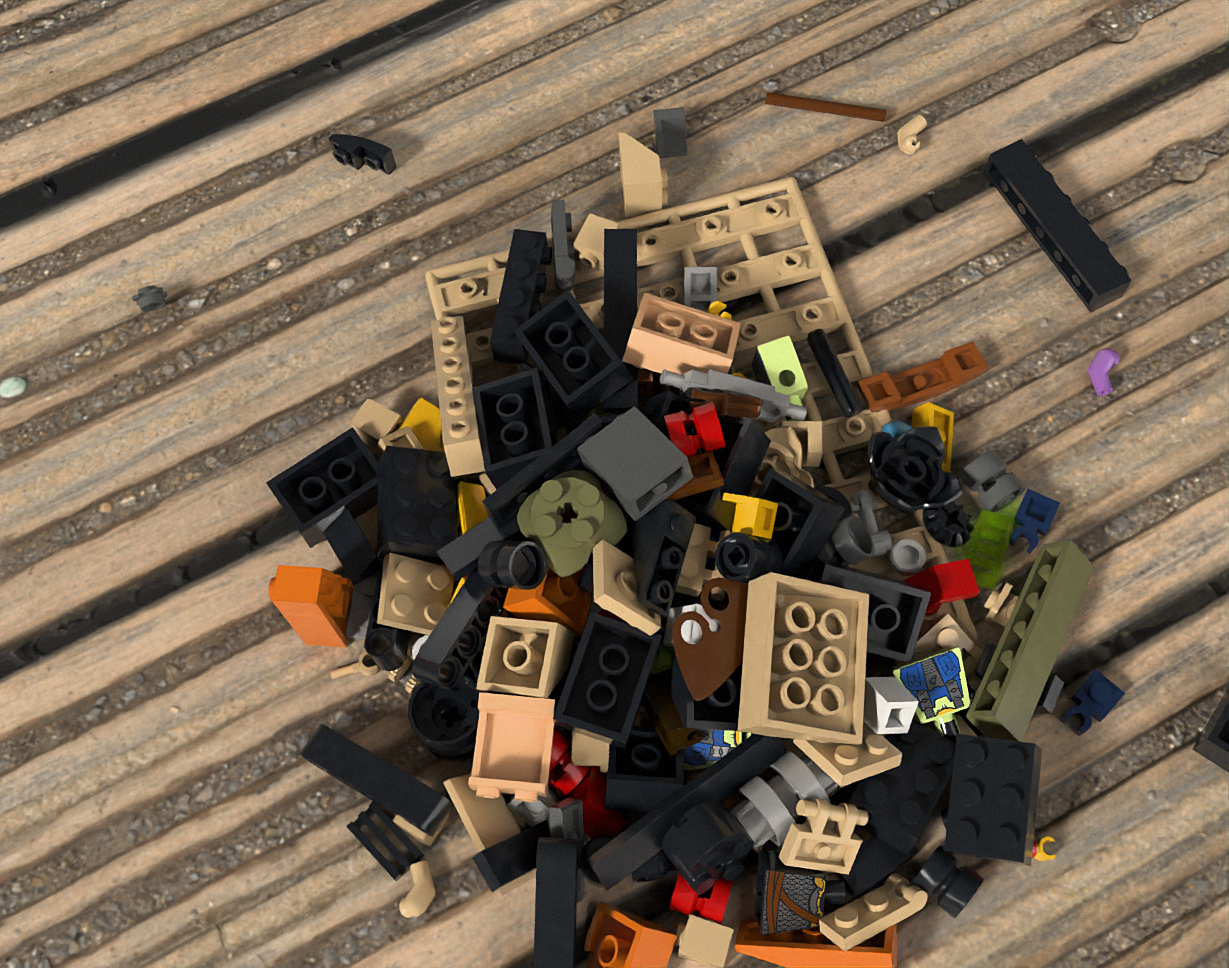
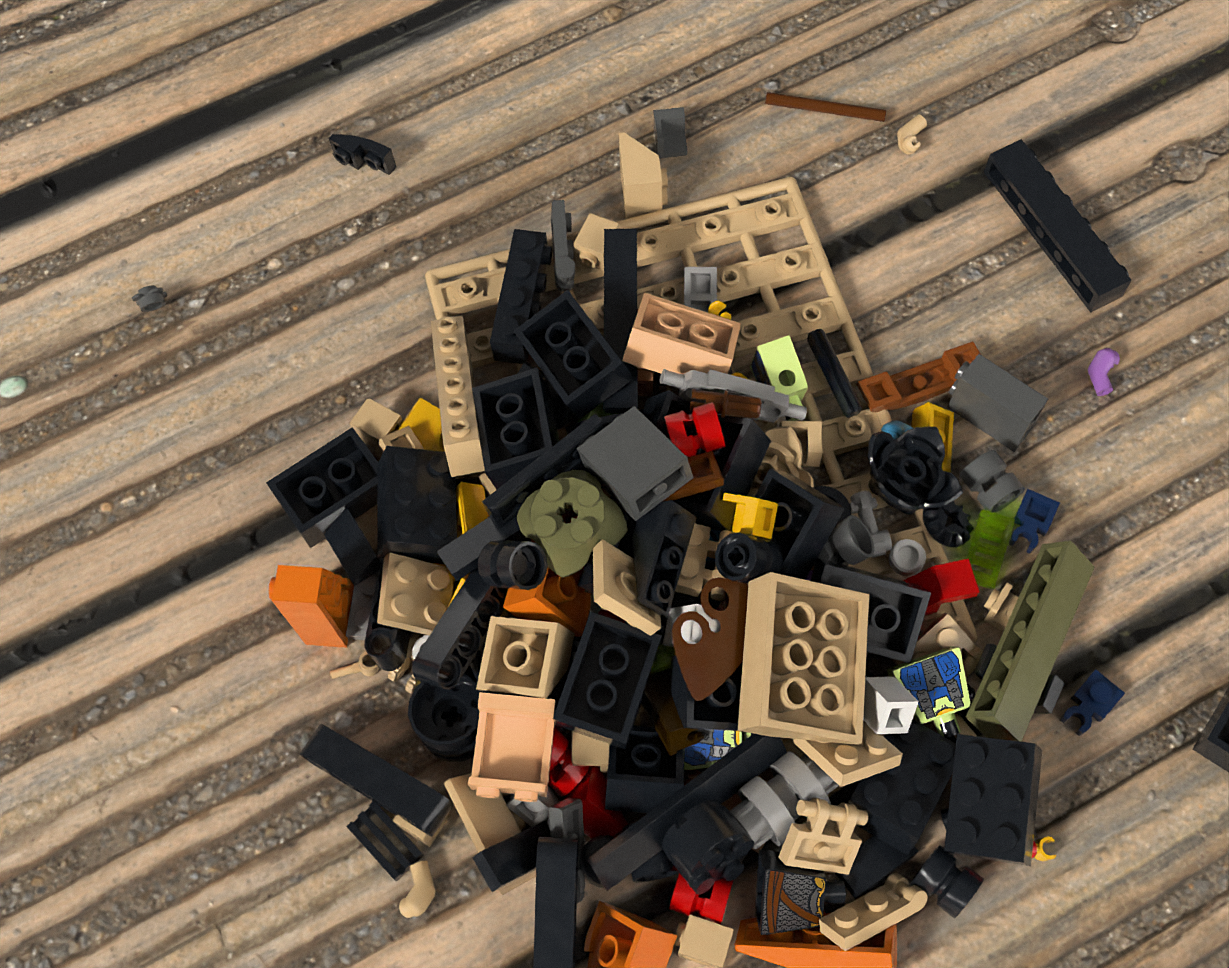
none -> dark grey brick [948,354,1048,452]

